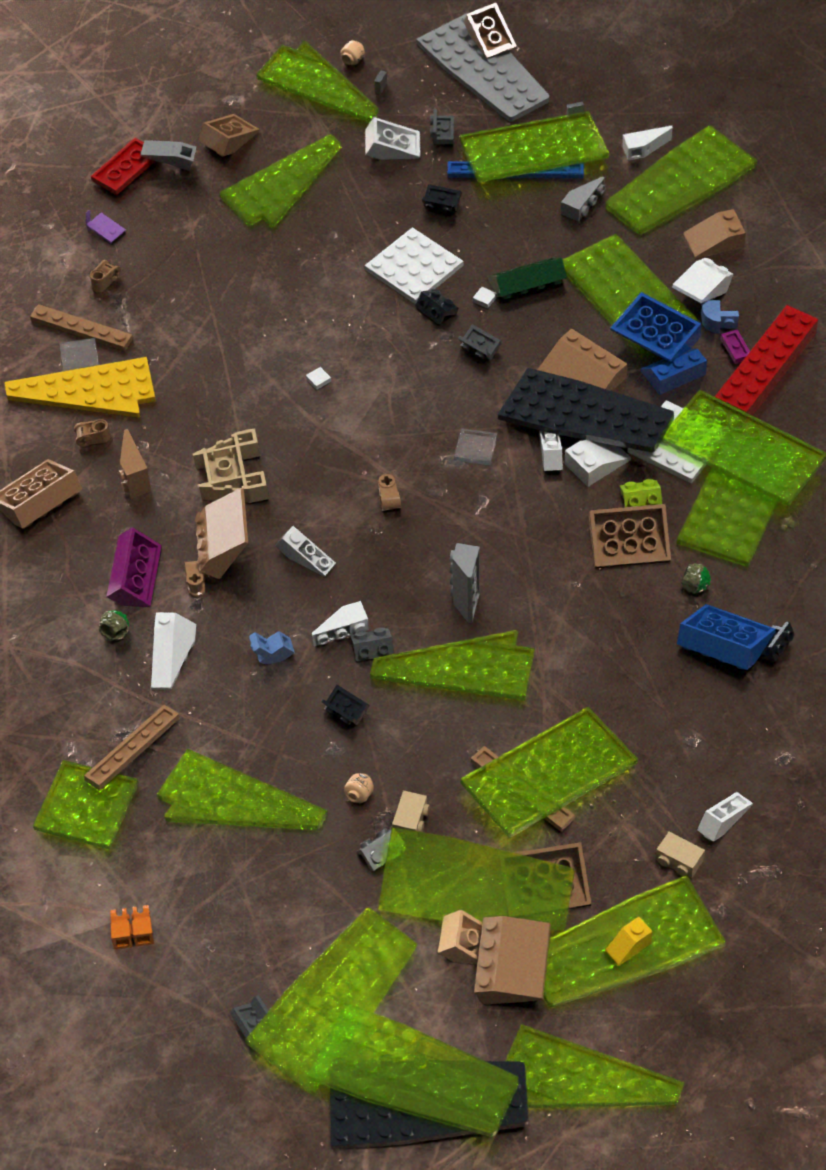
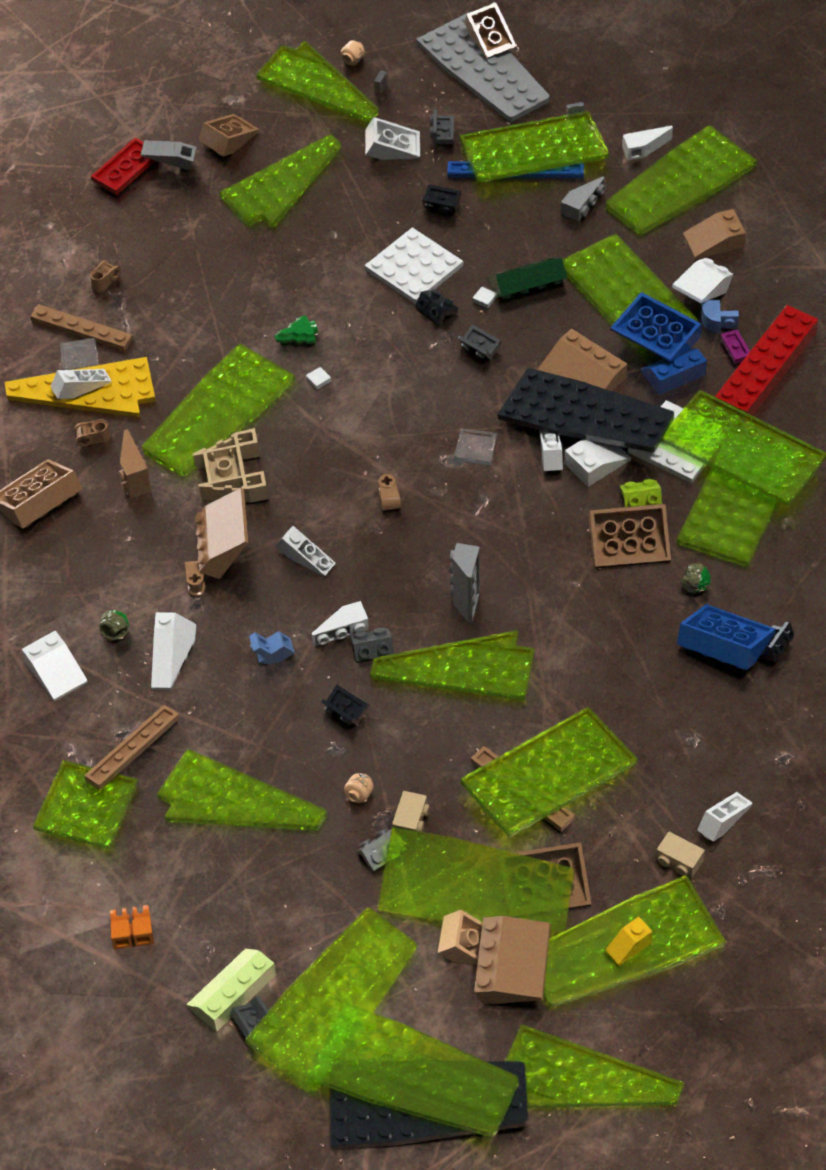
medium lavender piece [86,210,126,244] -> none
magenta slope [106,527,162,607] -> none
none -> white slope [22,631,88,702]
none -> white slope [51,369,111,399]
none -> clear neon green wing [142,343,295,476]
none -> yellowish green slope [186,949,276,1032]
none -> green rock [274,315,318,344]

